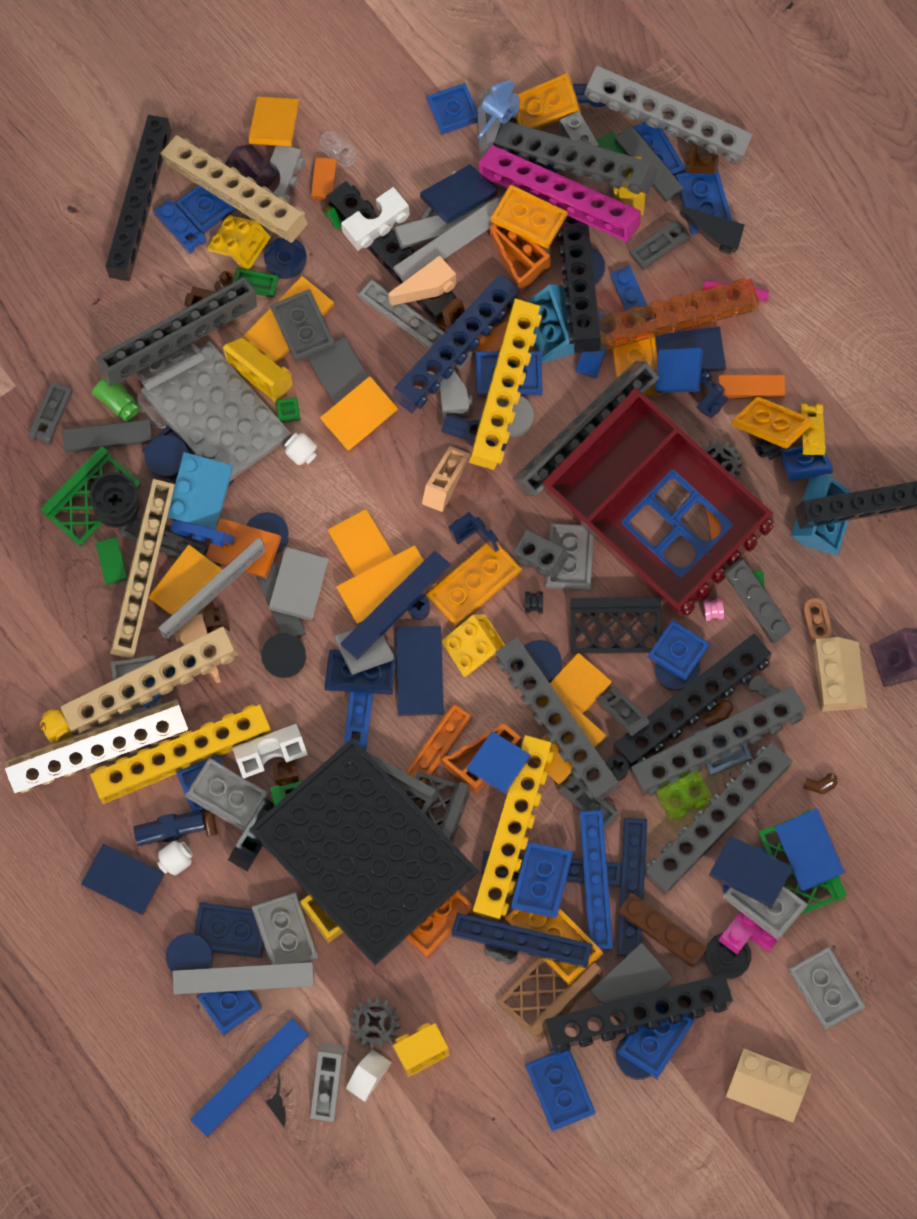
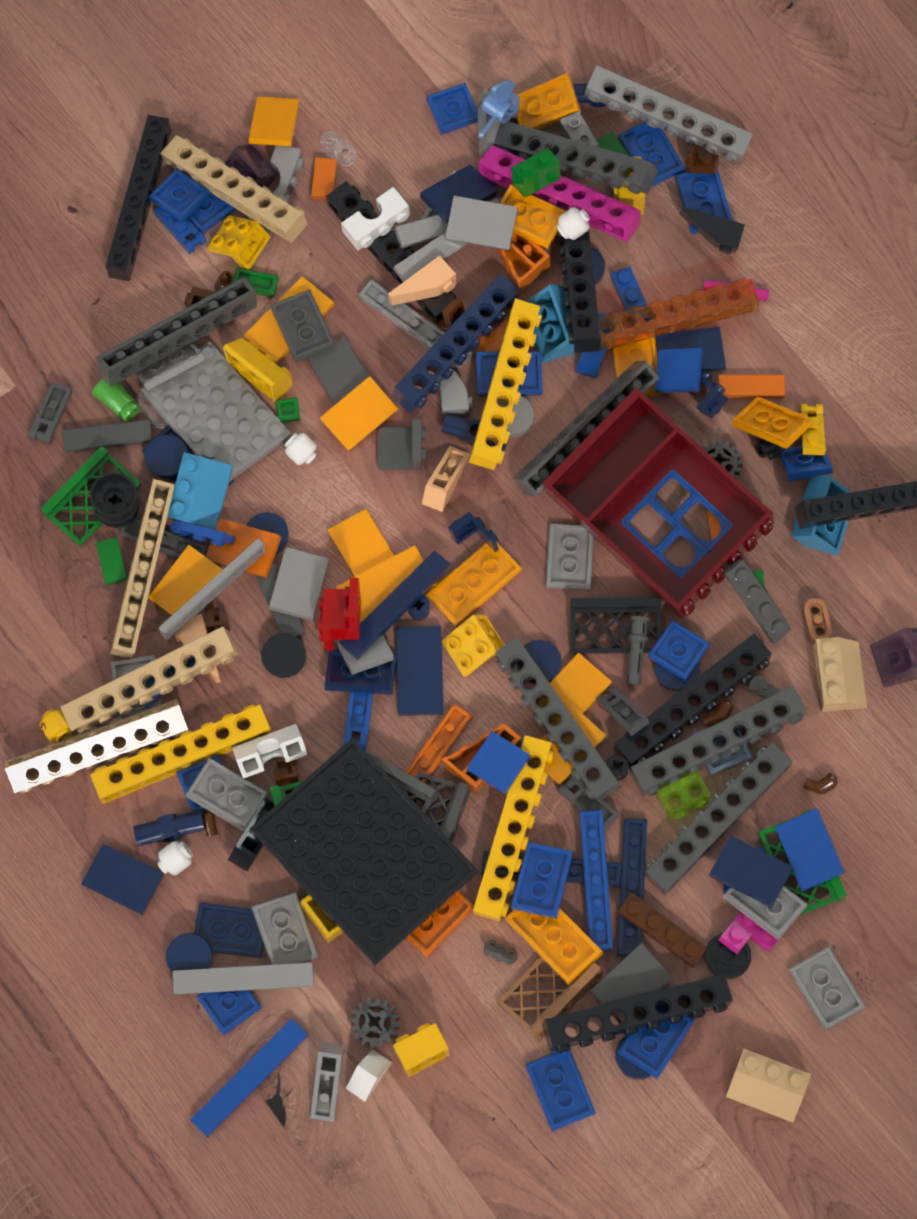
dark blue tile [264,238,307,279] -> none
green tile [322,205,342,230] -> none
dark blue tile [451,913,593,969] -> none
dark grey brick [513,530,569,579] -> none
black wheel [525,591,543,614] -> none
dark grey tile [615,126,683,202] -> none
dark grey plate [630,220,691,270] -> none
bright pink wheel [703,597,724,622] -> none
none -> blue tile [149,168,210,223]
none -> red bracket [318,578,361,651]
none -> dark grey bracket [378,419,426,470]
none -> light grey tile [445,196,518,251]
none -> green brick [512,148,560,198]
none -> white head [557,207,590,240]
none -> dark grey pin [626,616,650,685]

